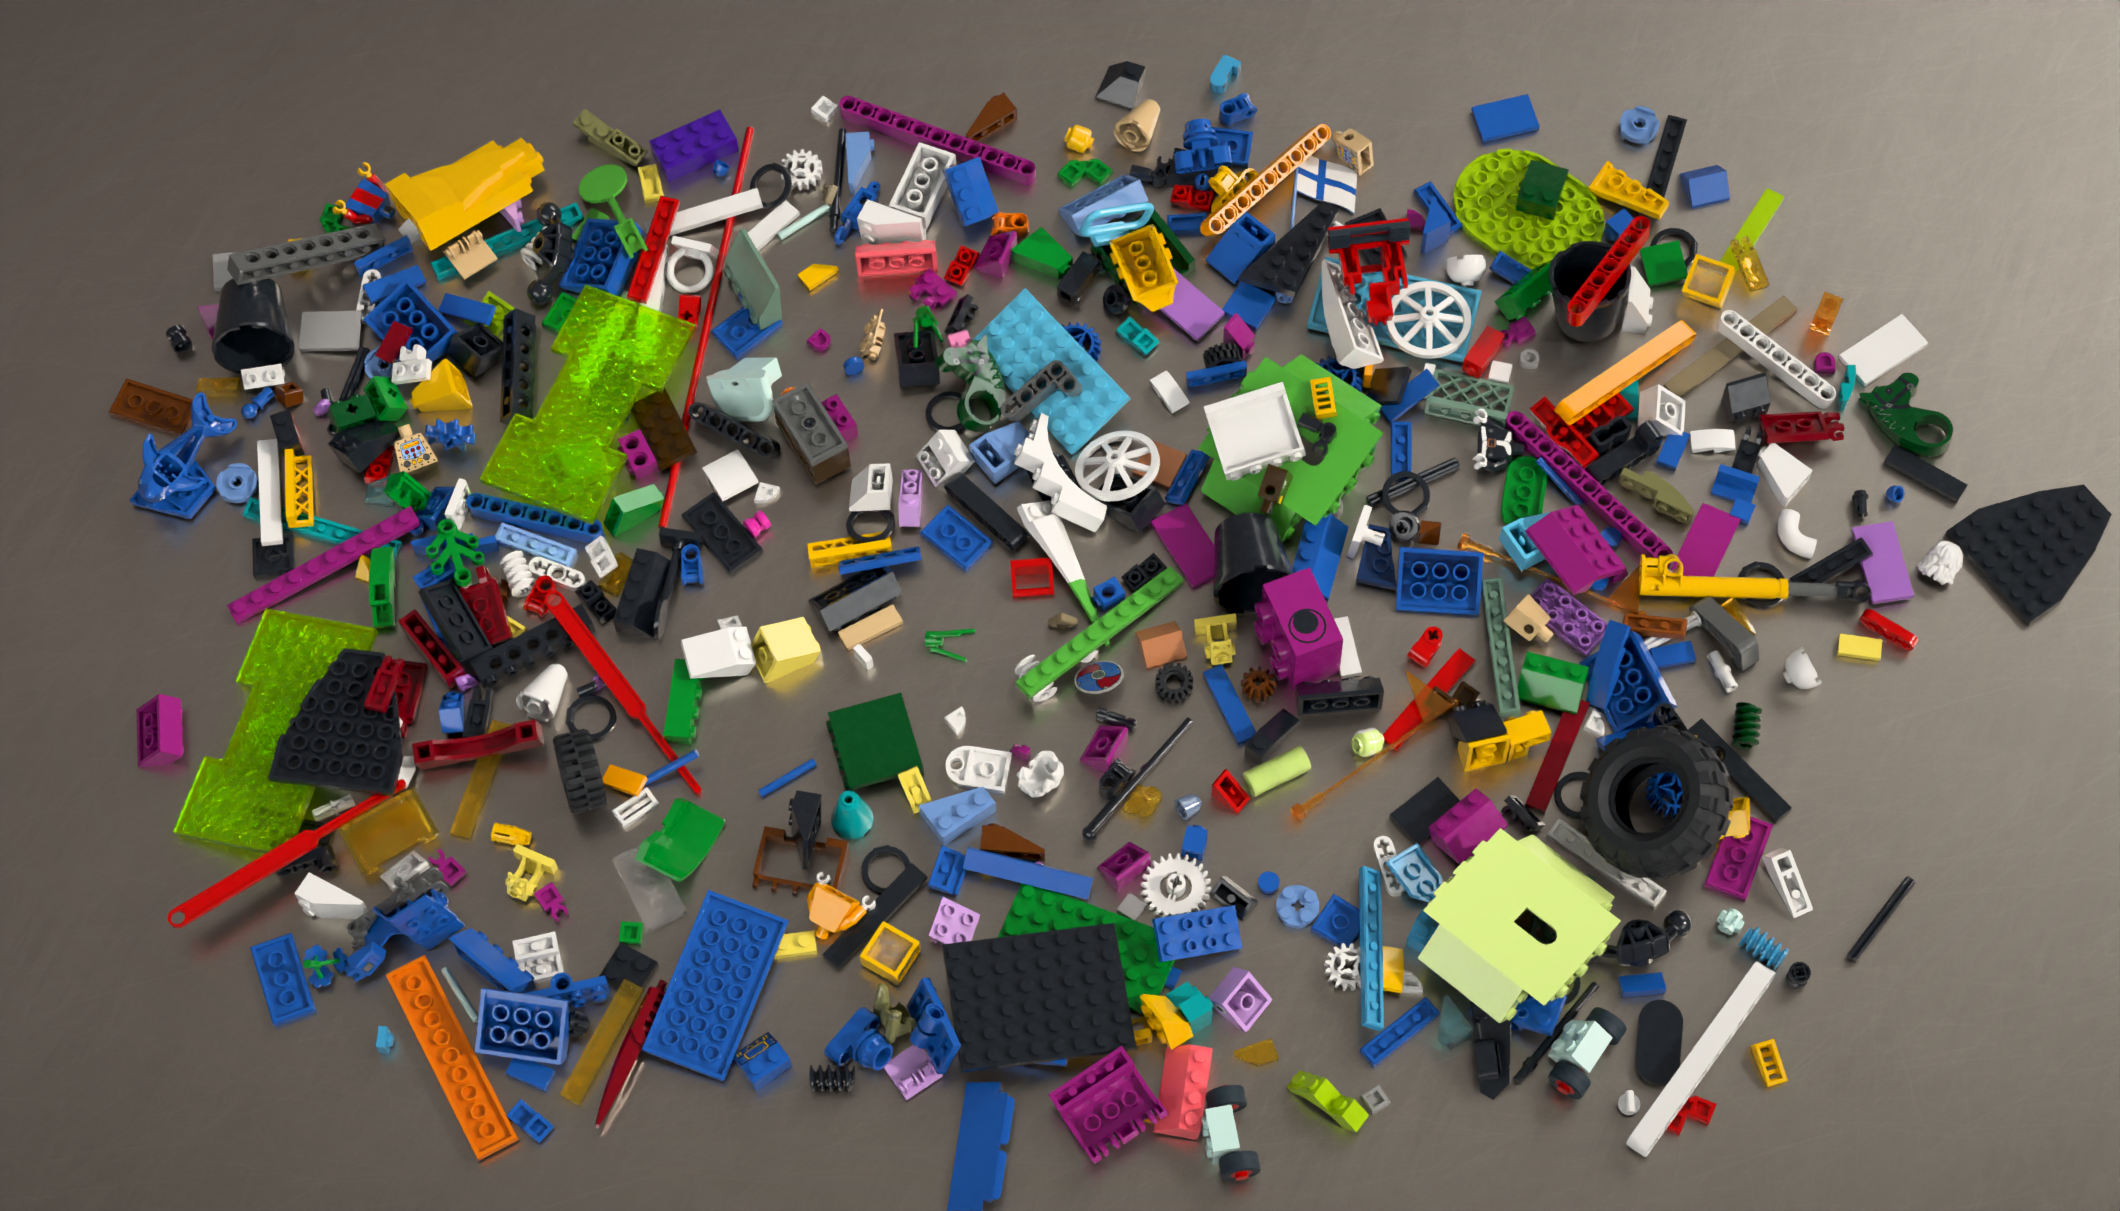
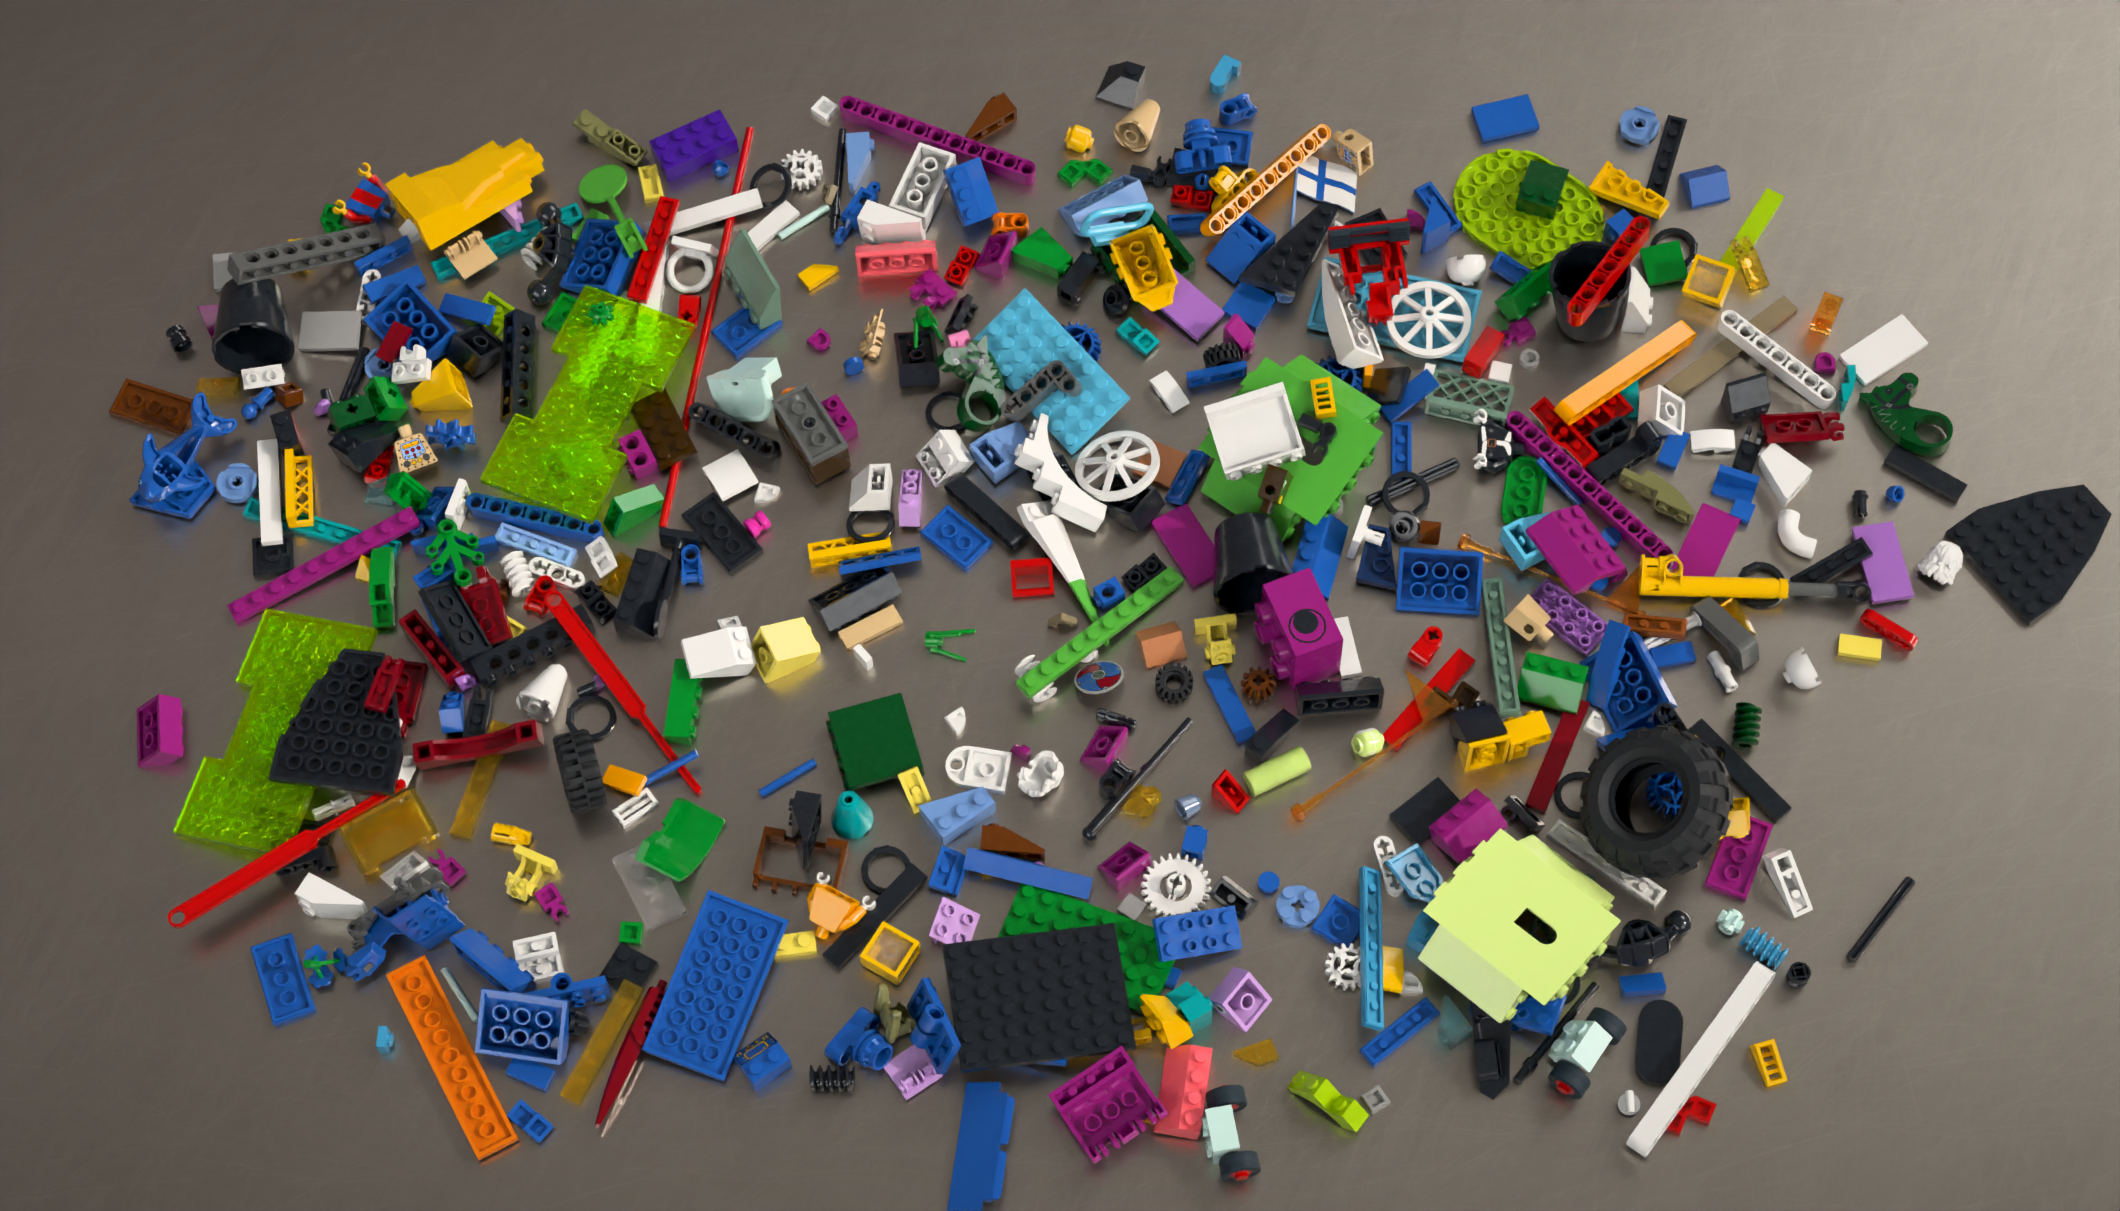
none -> green plant [587,302,614,326]

